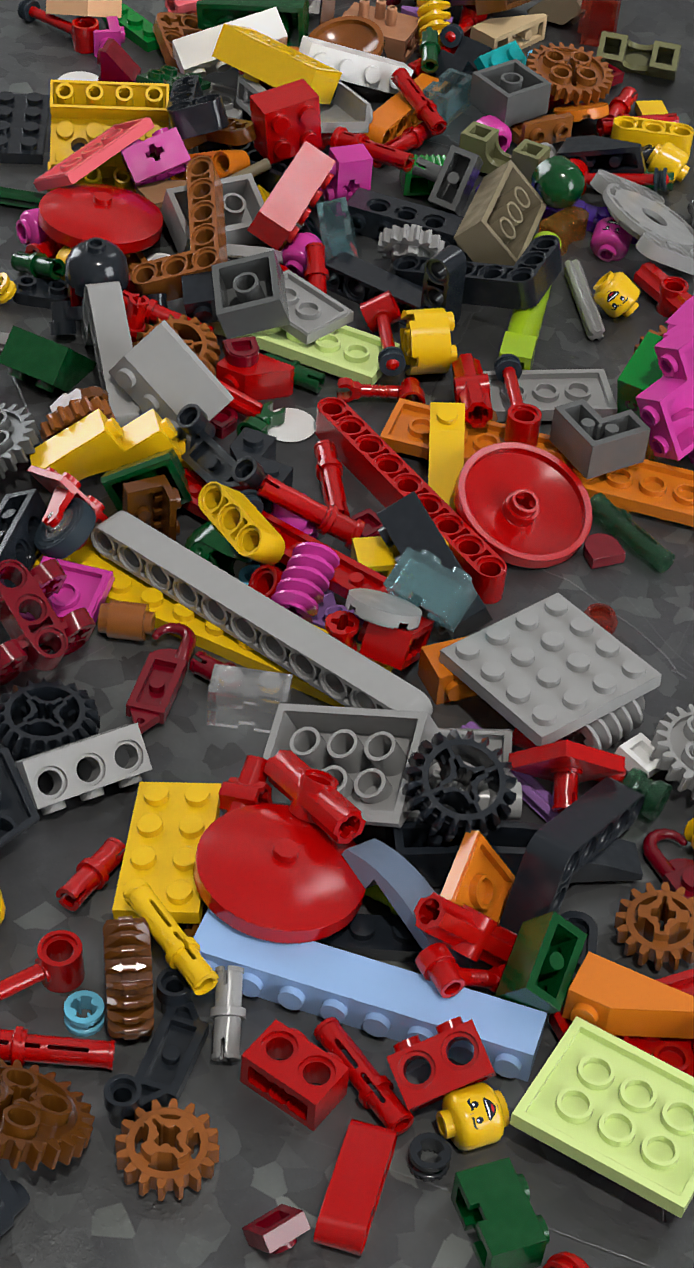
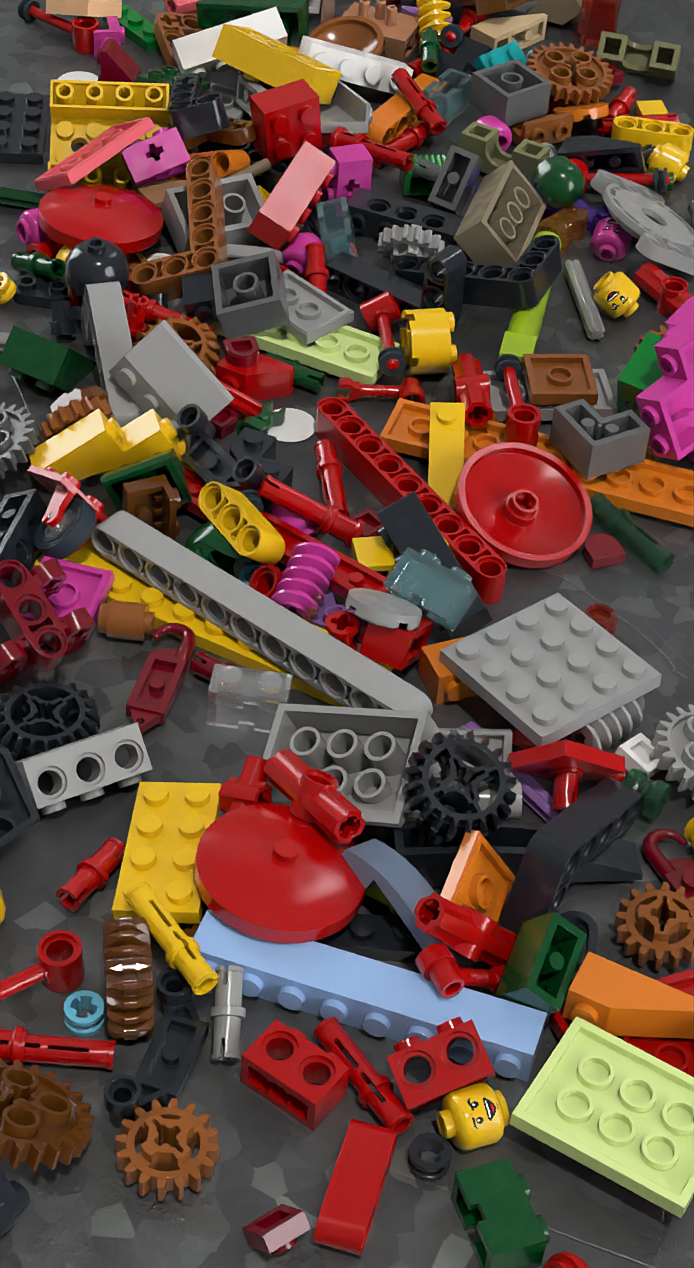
none -> dark orange plate [521,354,599,406]

